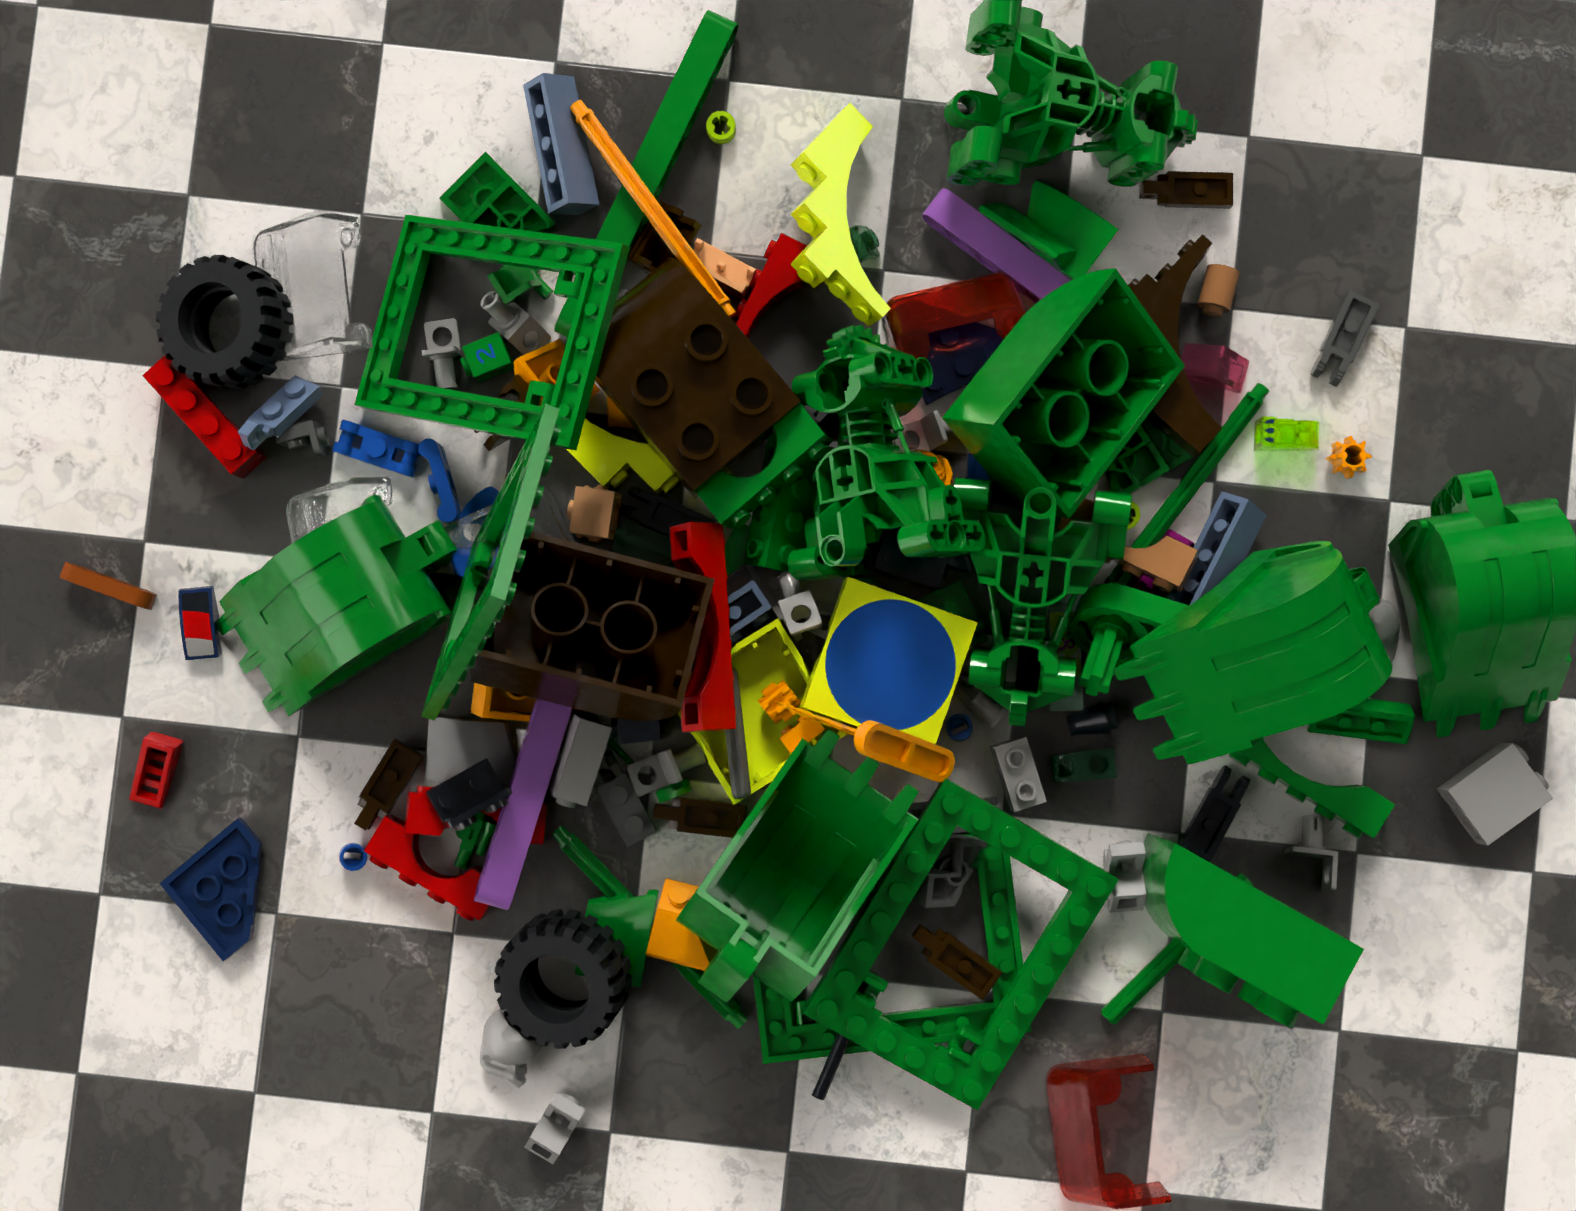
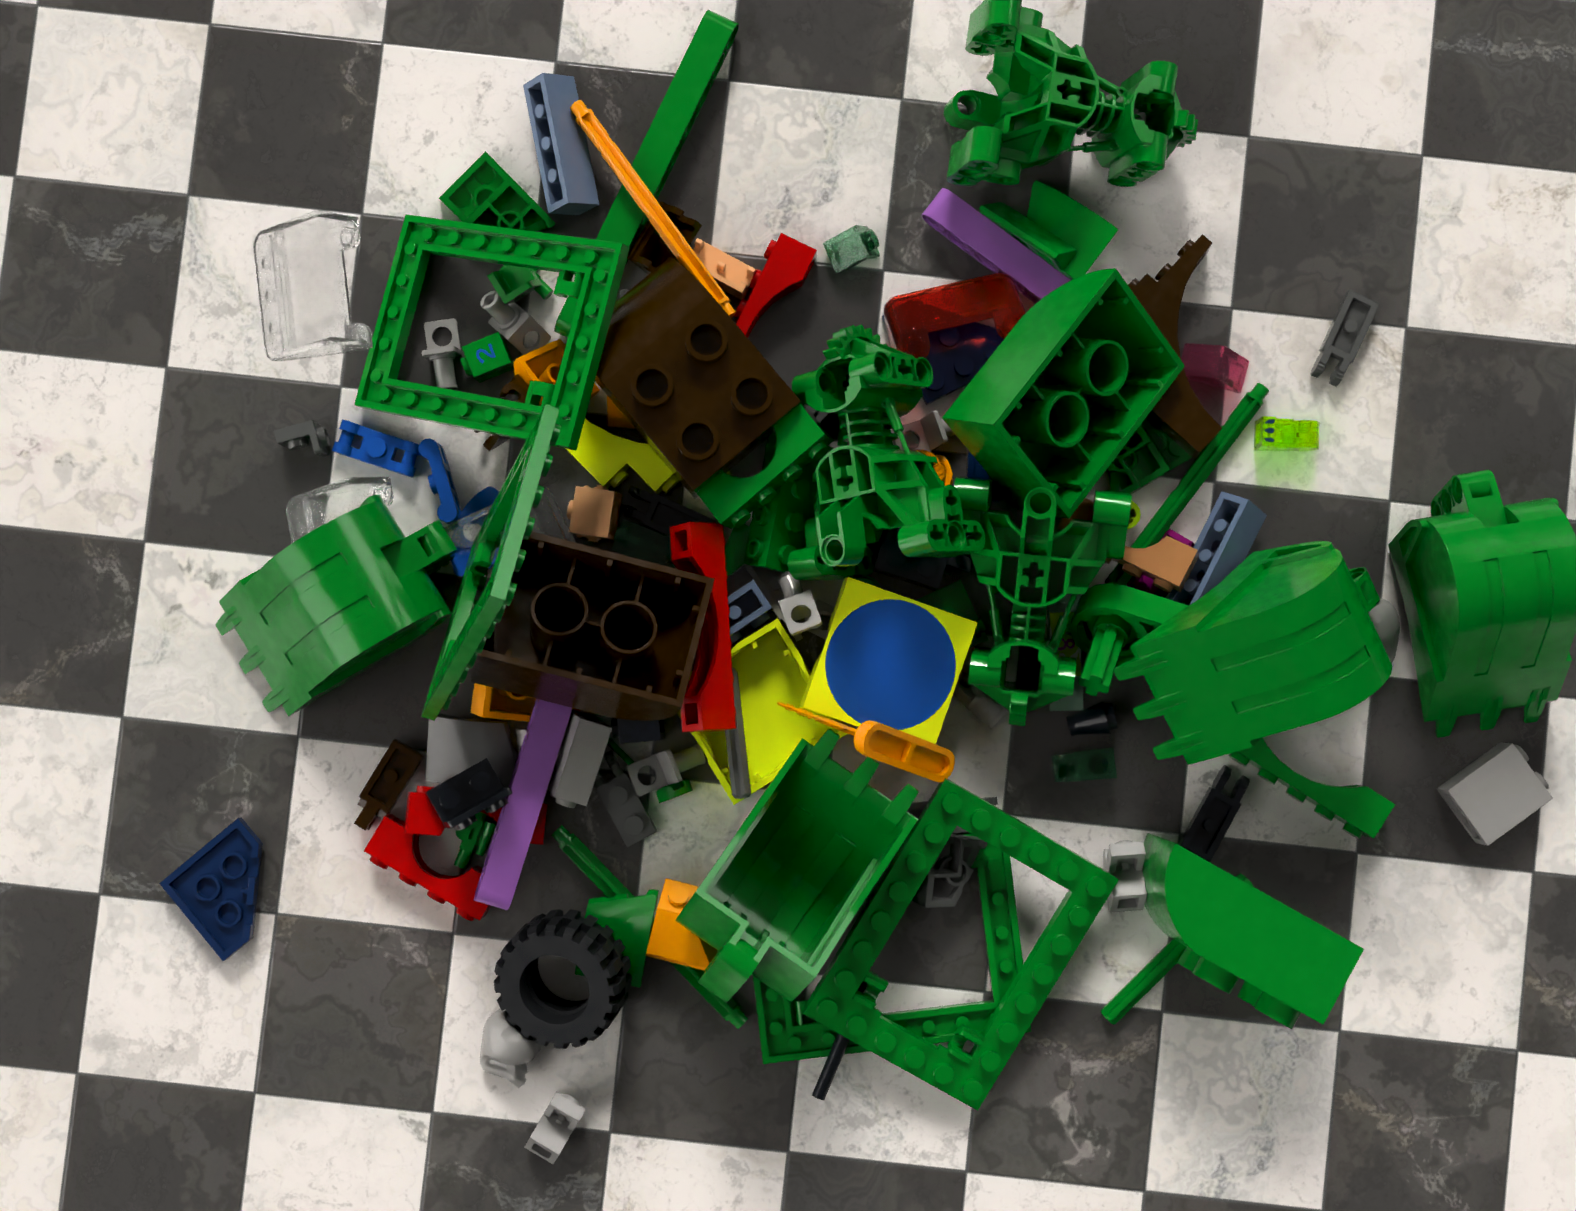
dark orange beam [59,561,157,610] -> none
red slope [129,732,183,809] -> none
red arch [142,355,267,479] -> none
black tyre [156,255,294,389] -> none
slope [178,586,222,660] -> none
sand blue hinge [238,375,323,450] -> none
blue hinge [339,843,367,871] -> none
dark brown hinge [653,797,747,838] -> none
lime bush [706,111,736,145] -> none
light orange gear [757,680,801,724] -> none
light orange piece [779,716,825,754] -> none
neon yellow arch [790,103,891,327] -> none
dark brown hinge [912,923,1003,1000] -> none
blue hinge [946,714,973,742] -> none
light grey brick [990,736,1047,812] -> none
clear red windscreen [1045,1053,1171,1209] -> none
dark brown hinge [1139,171,1233,209] -> none
medium nougat brick [1197,264,1240,317] -> none
light grey bracket [1284,815,1338,893] -> none
green slope [1307,698,1416,744] -> none
light orange gear [1326,436,1372,479] -> none

